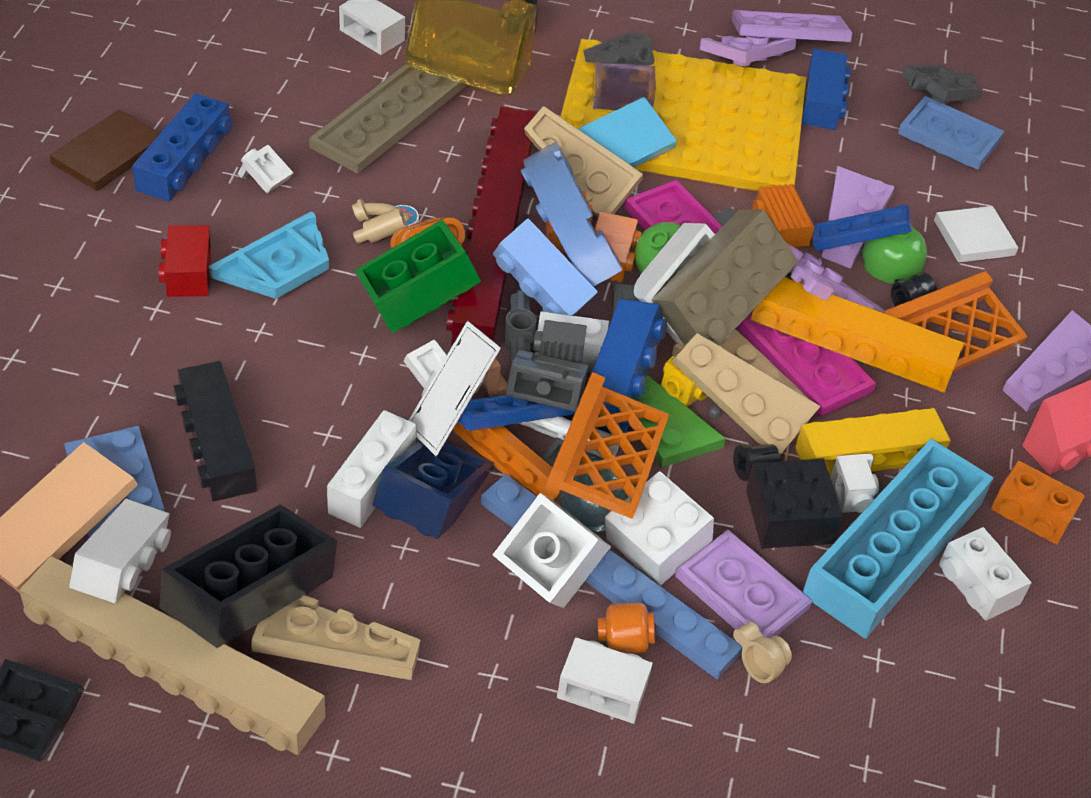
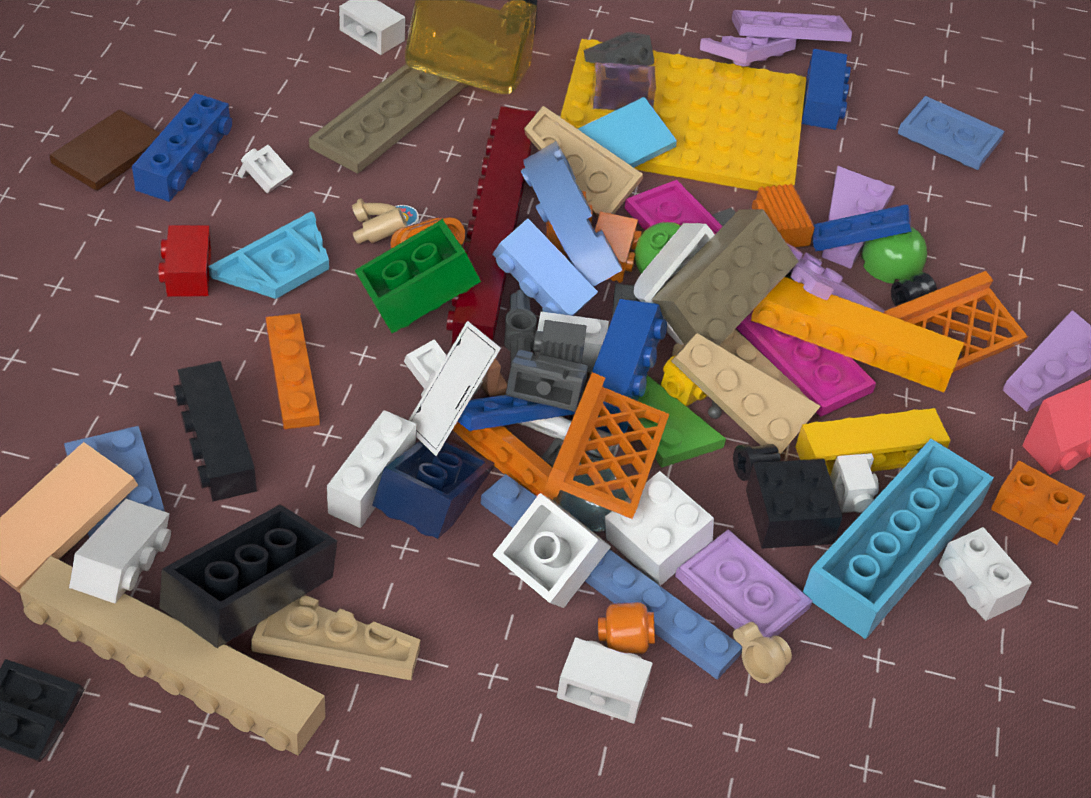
dark grey plate [902,64,982,104] -> none
white tile [934,206,1018,263] -> none
none -> orange plate [265,313,320,430]

